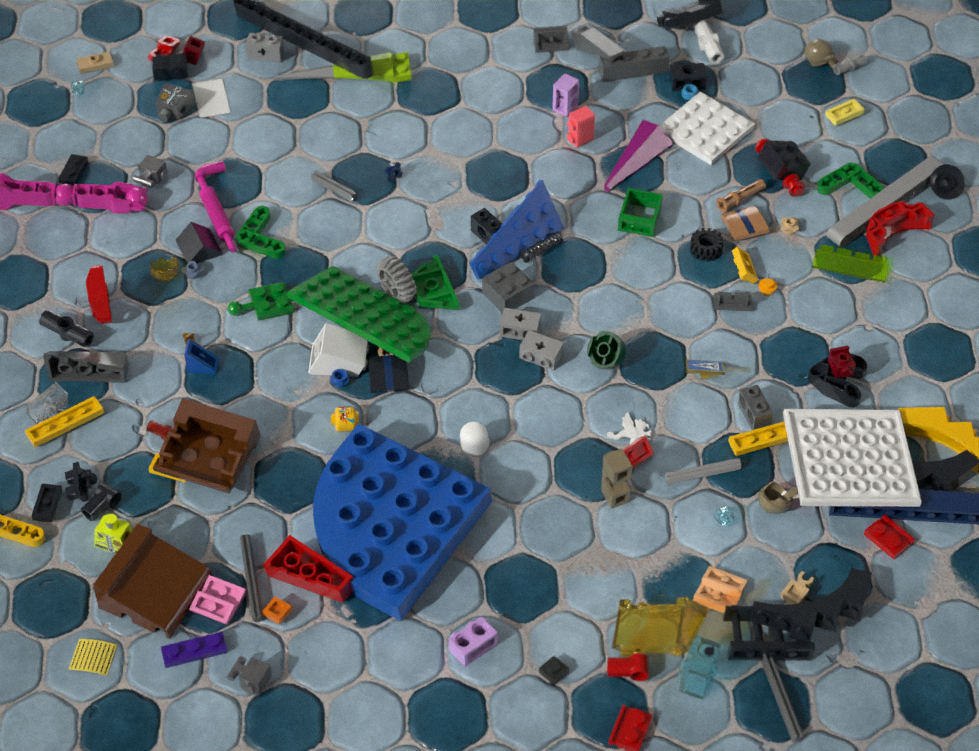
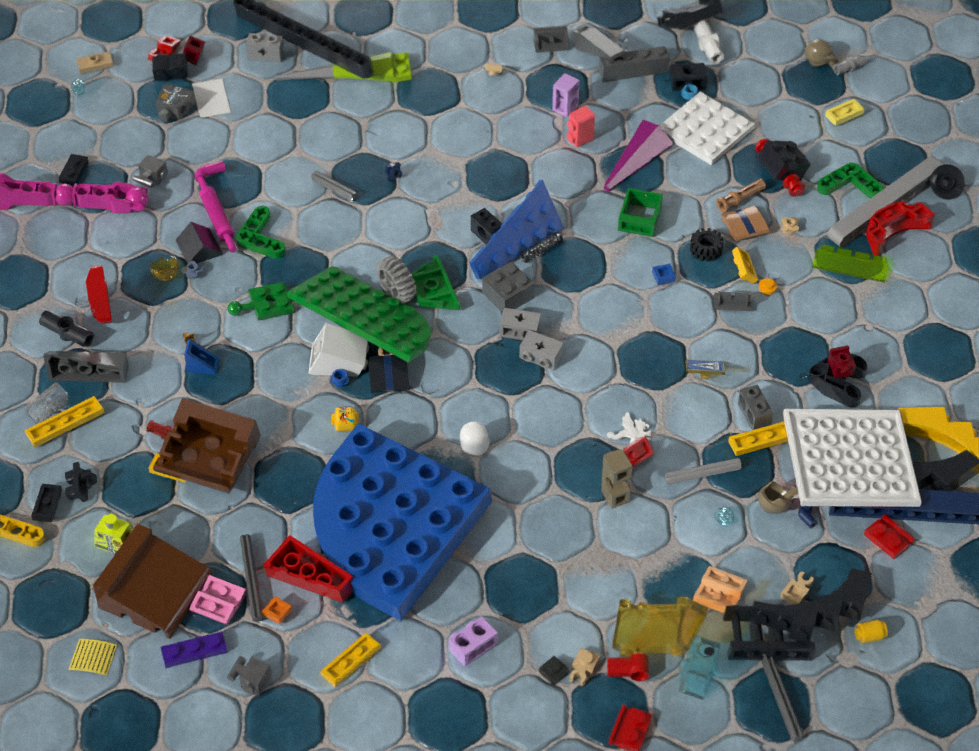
black piece [81,482,122,521] -> none
dark green cylinder [587,331,626,369] -> none
none -> yellow tile [320,632,381,688]
none -> tan plate [485,64,503,76]
none -> tan plate [570,648,600,686]
none -> blue plate [652,263,676,285]
none -> dark blue arm [798,504,817,529]
none -> yellow brick [854,619,888,644]

